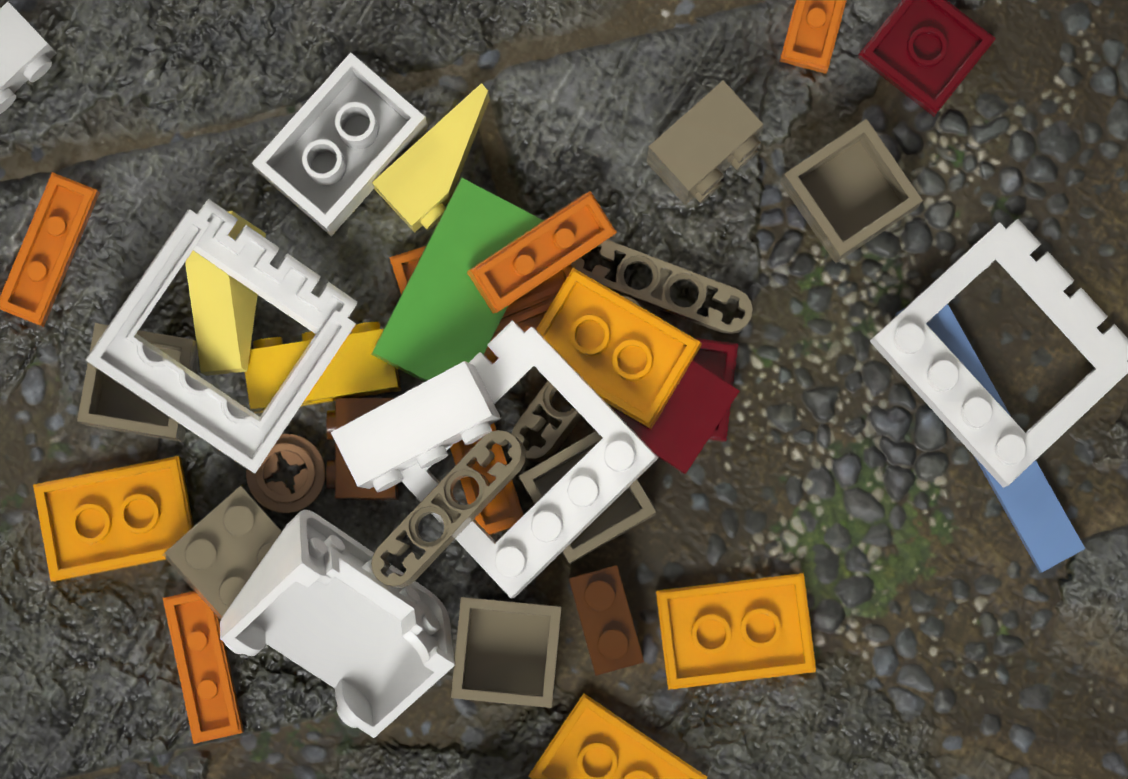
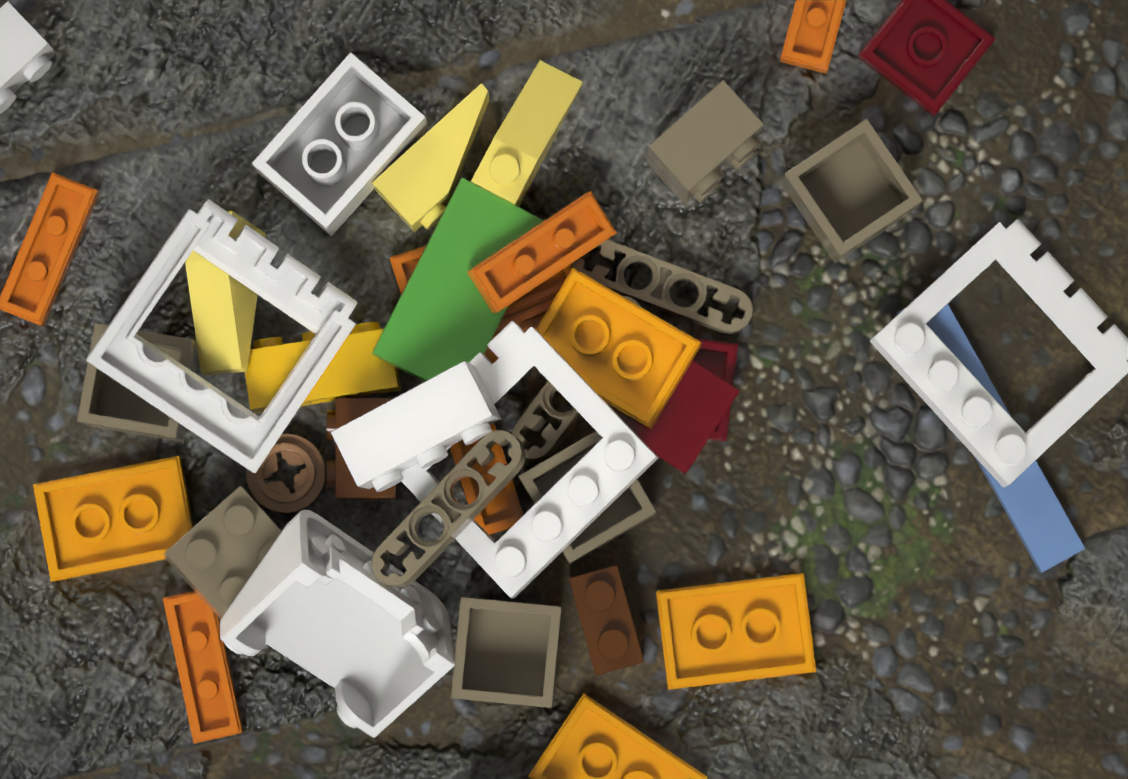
none -> light yellow slope [471,60,583,207]

